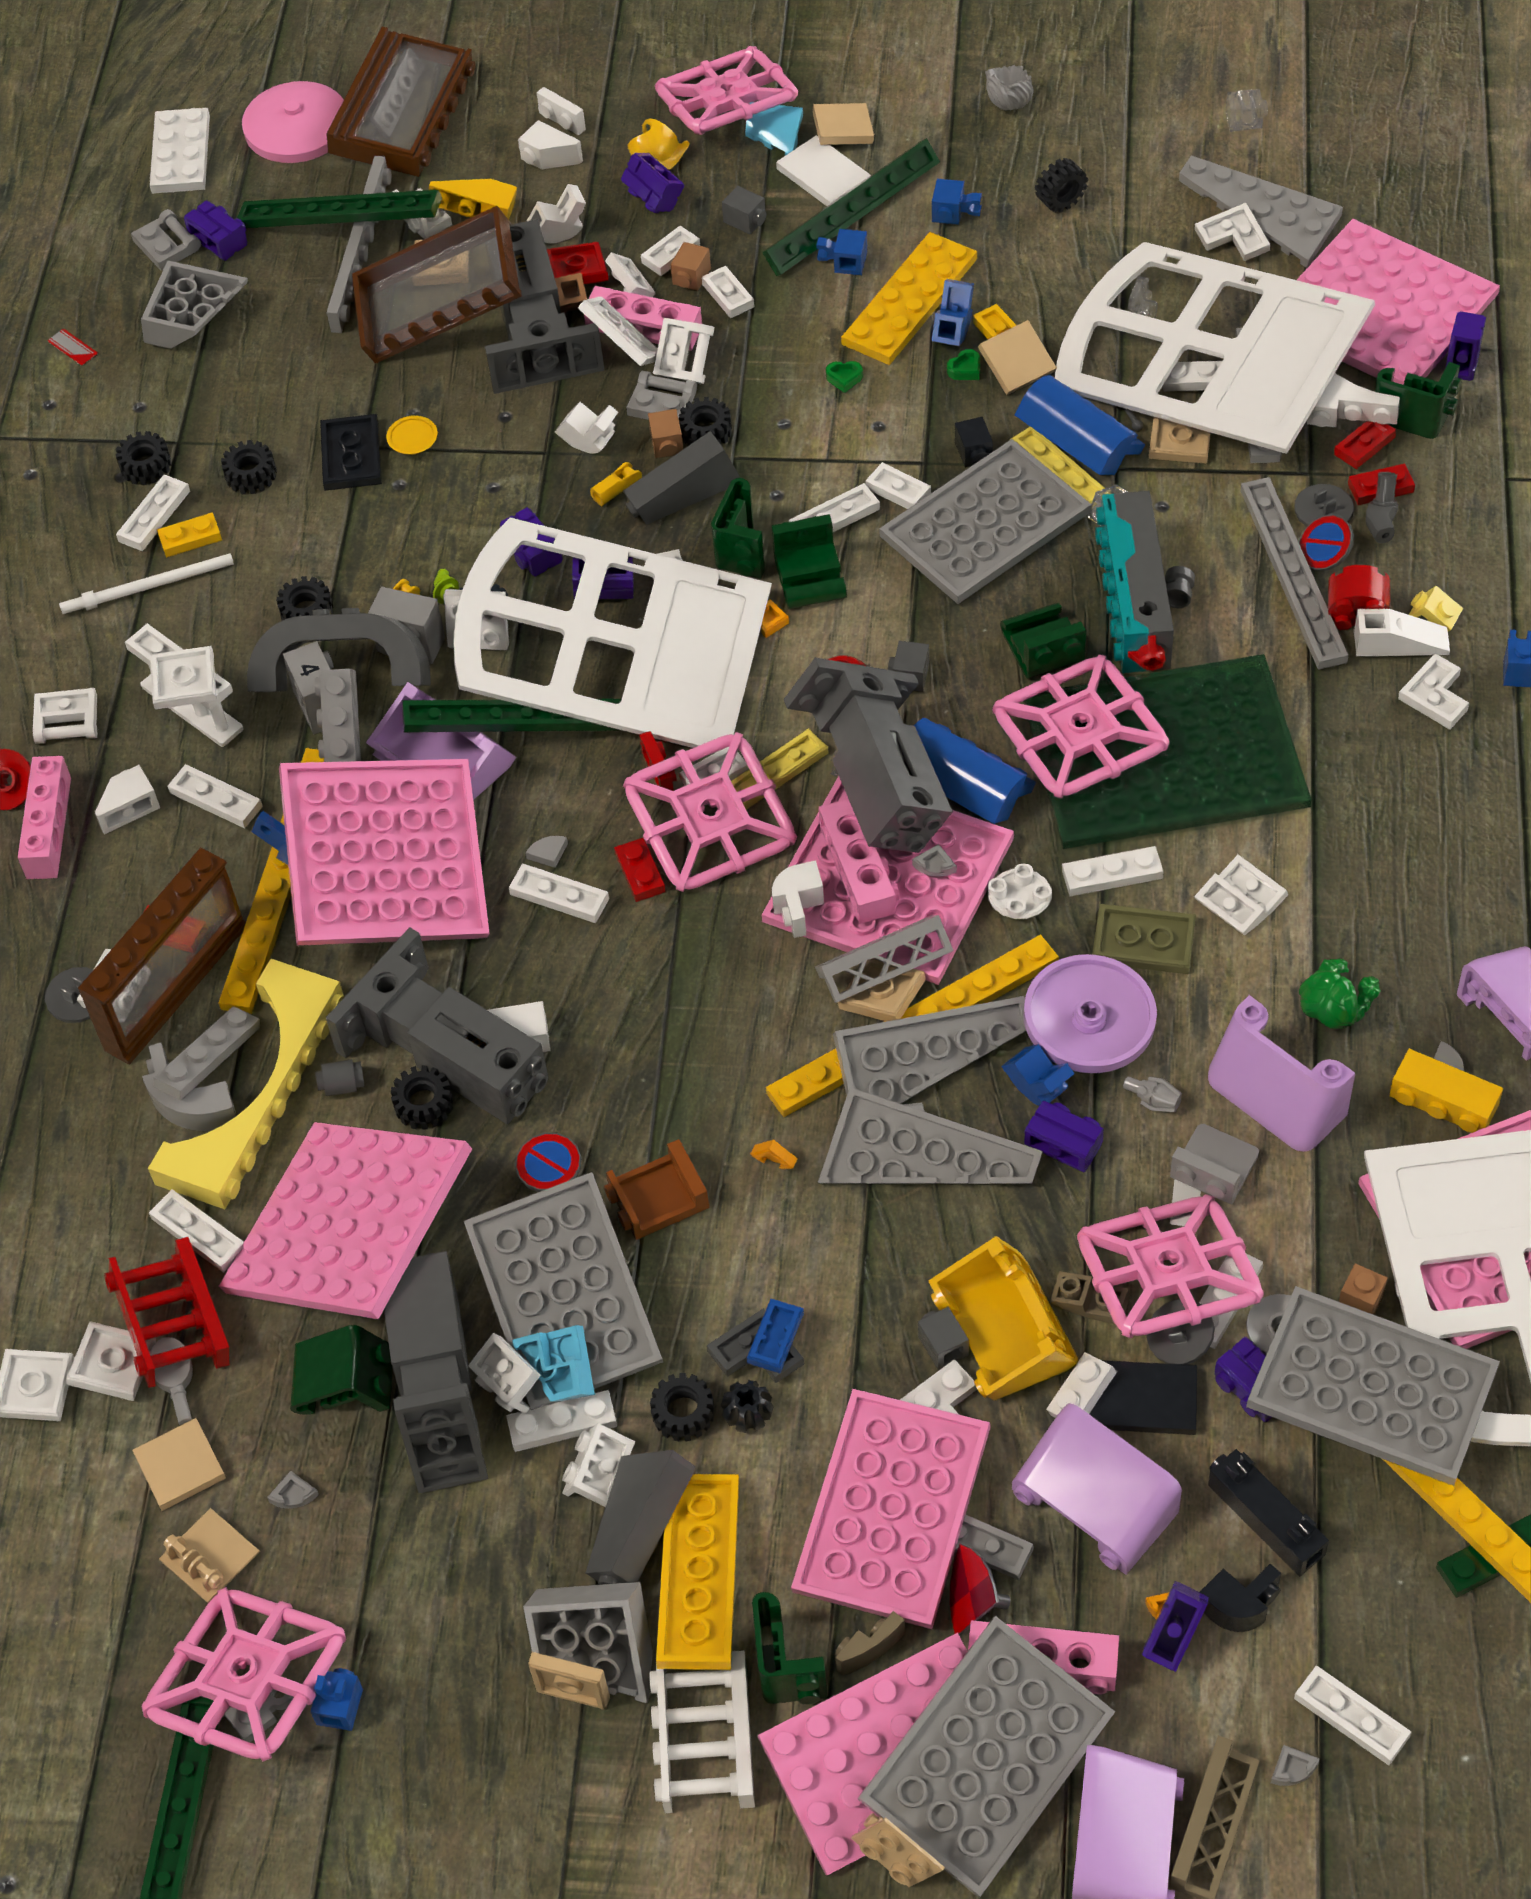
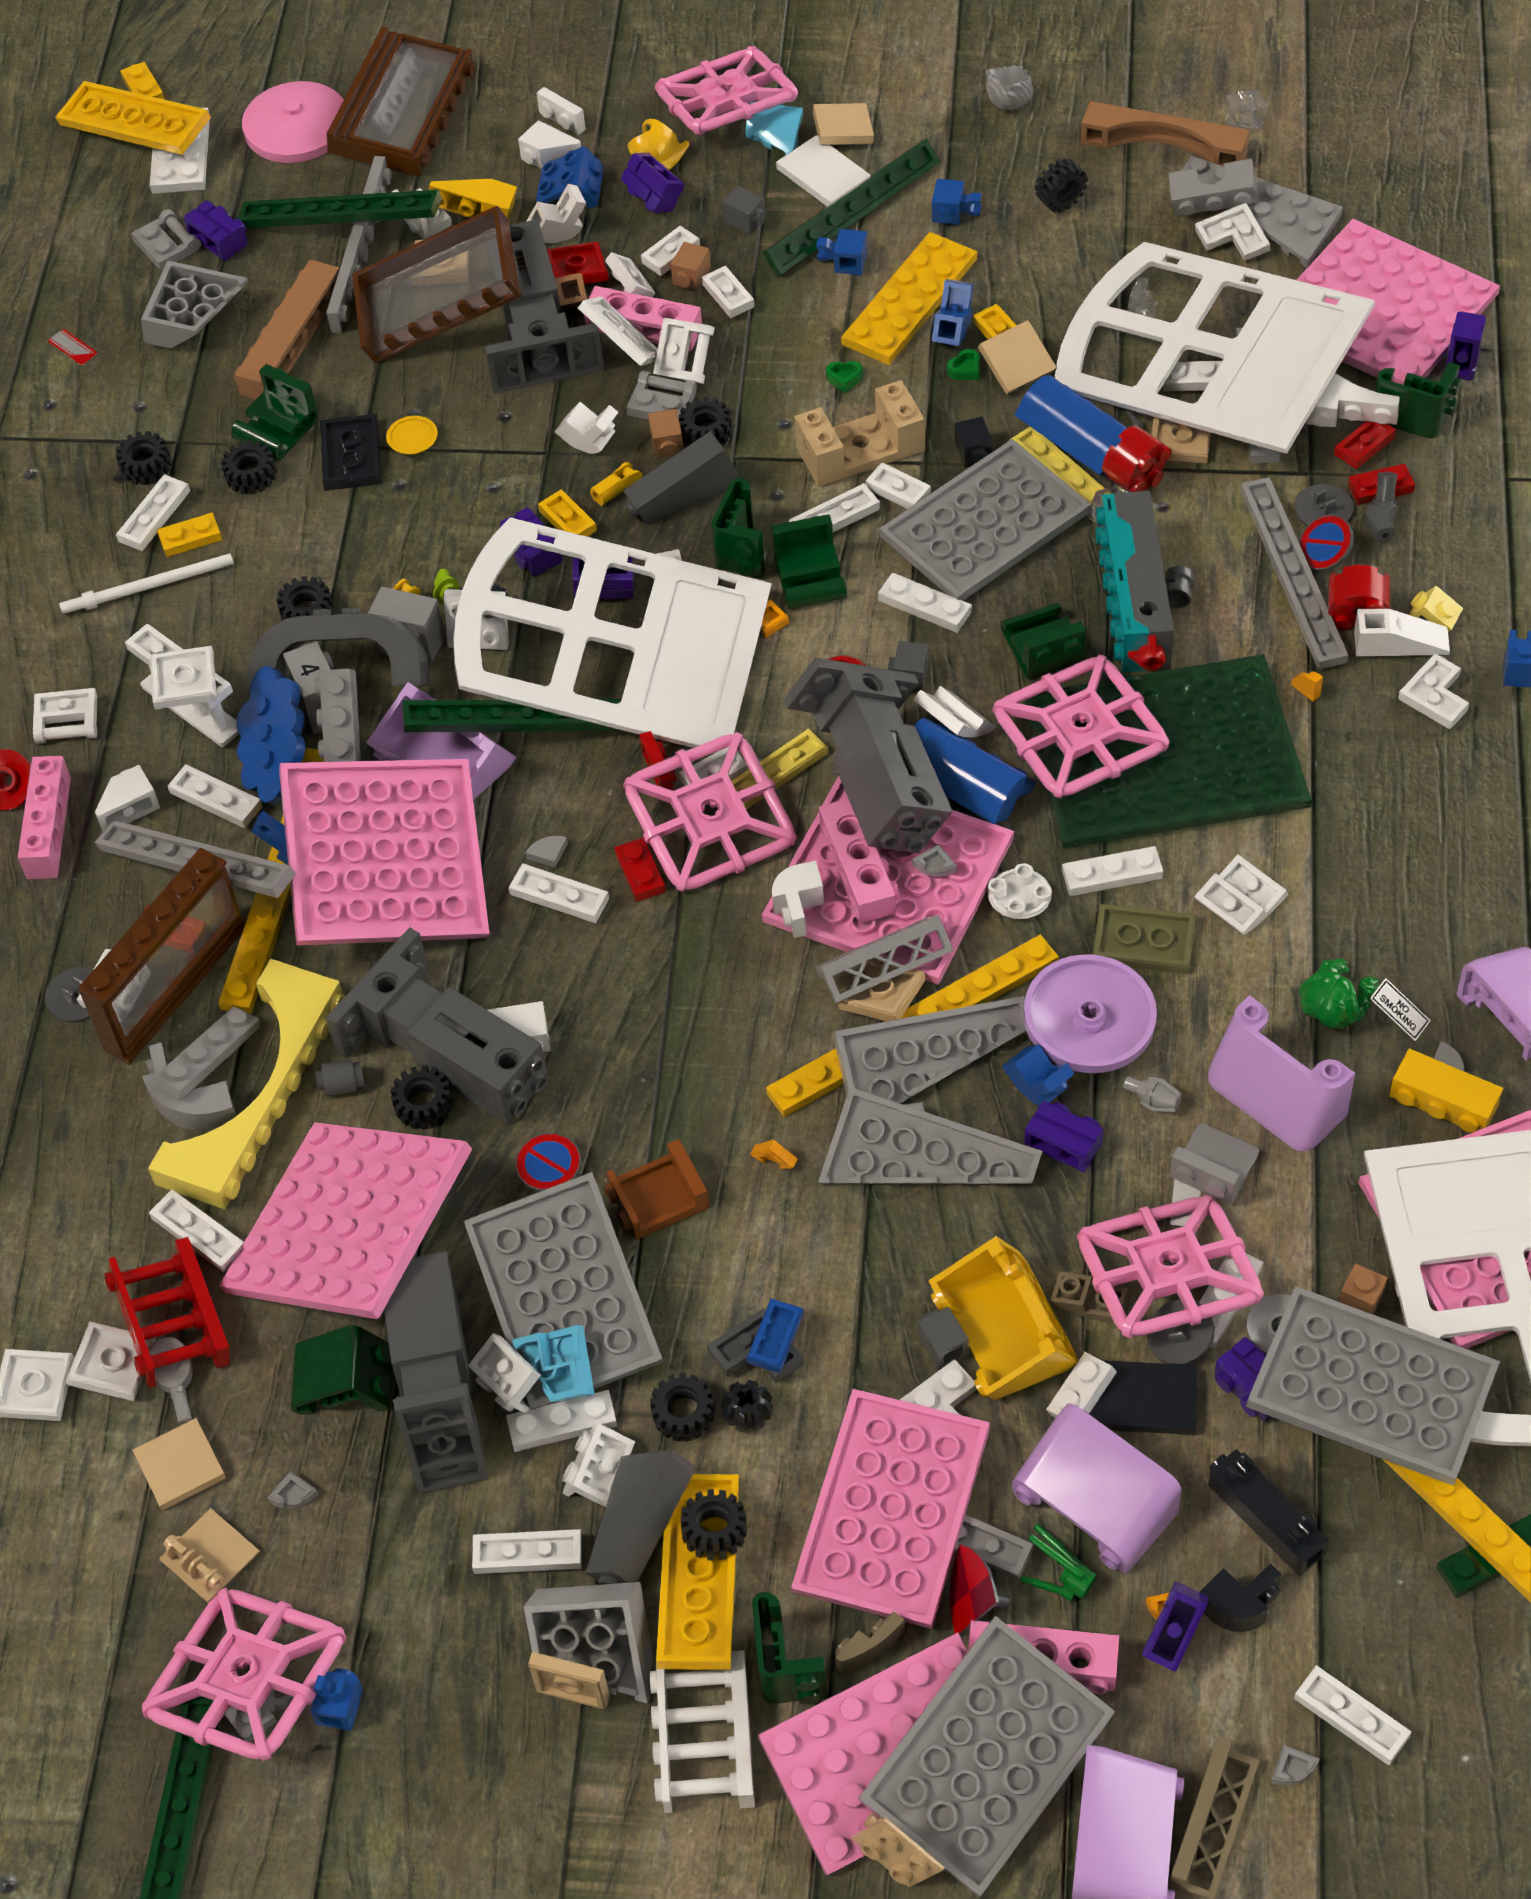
none -> yellow plate [55,81,211,155]
none -> light grey plate [94,820,296,898]
none -> yellow plate [120,62,165,100]
none -> dark green piece [231,364,318,460]
none -> medium nougat brick [234,260,340,399]
none -> blue plate [237,666,305,805]
none -> white plate [472,1529,582,1574]
none -> blue bracket [536,146,604,209]
none -> yellow plate [538,489,597,537]
none -> black tyre [680,1489,747,1561]
none -> tan plate [794,380,925,487]
none -> white plate [878,573,972,633]
none -> white slope [913,686,996,737]
none -> green plant [1020,1524,1097,1602]
none -> medium nougat arch [1081,101,1250,166]
none -> red brick [1102,425,1172,492]
none -> light grey arch [1169,159,1258,216]
none -> light orange tile [1291,671,1323,702]
none -> white sticker [1370,978,1431,1041]

